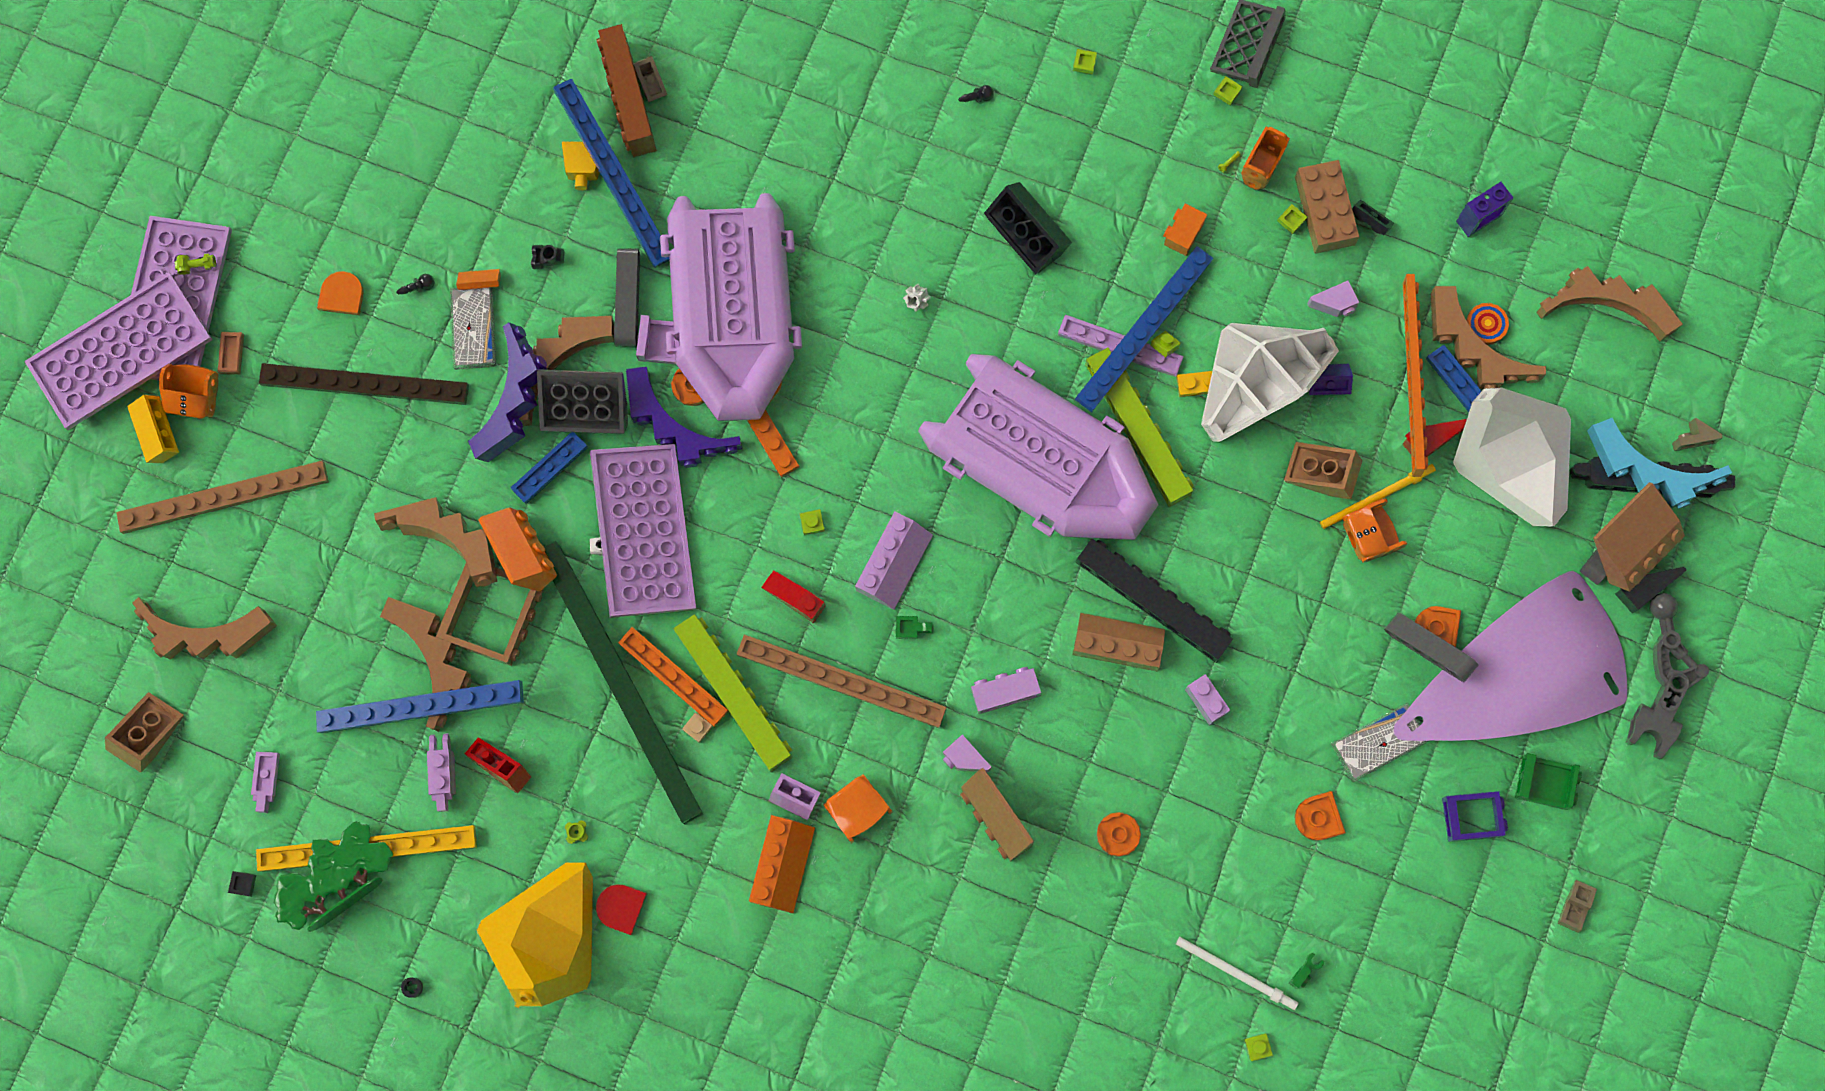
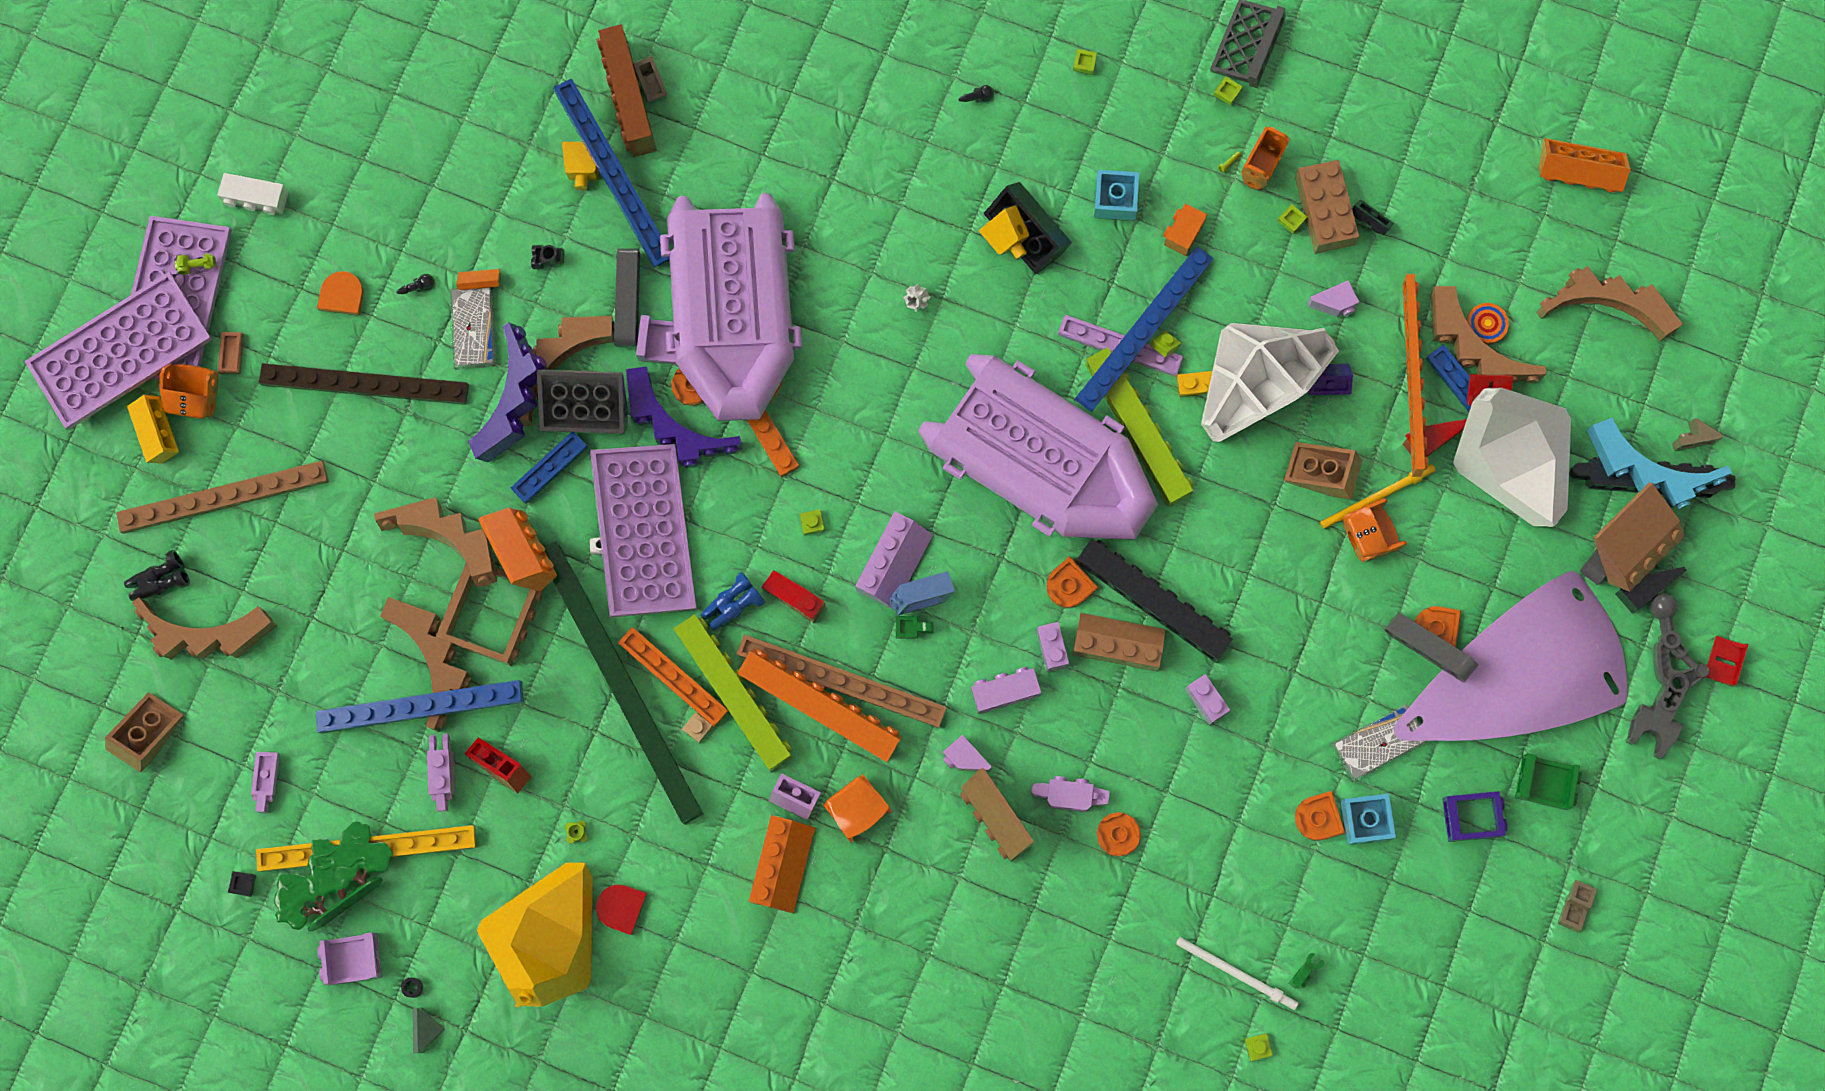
dark purple window [1456,182,1514,237] -> none
none -> black piece [124,550,190,601]
none -> white brick [217,173,289,215]
none -> lavender panel [317,932,382,985]
none -> sand green slope [412,1007,445,1053]
none -> blue piece [701,571,766,631]
none -> orange brick [737,649,902,762]
none -> medium blue window [890,571,955,616]
none -> yellow torso [979,205,1029,260]
none -> lavender hinge [1031,776,1109,812]
none -> lavender brick [1036,622,1069,673]
none -> orange tile [1046,556,1098,608]
none -> medium azure brick [1094,170,1139,220]
none -> medium azure brick [1340,794,1396,845]
none -> red piece [1466,374,1513,406]
none -> orange slope [1539,138,1631,193]
none -> red piece [1706,636,1749,687]

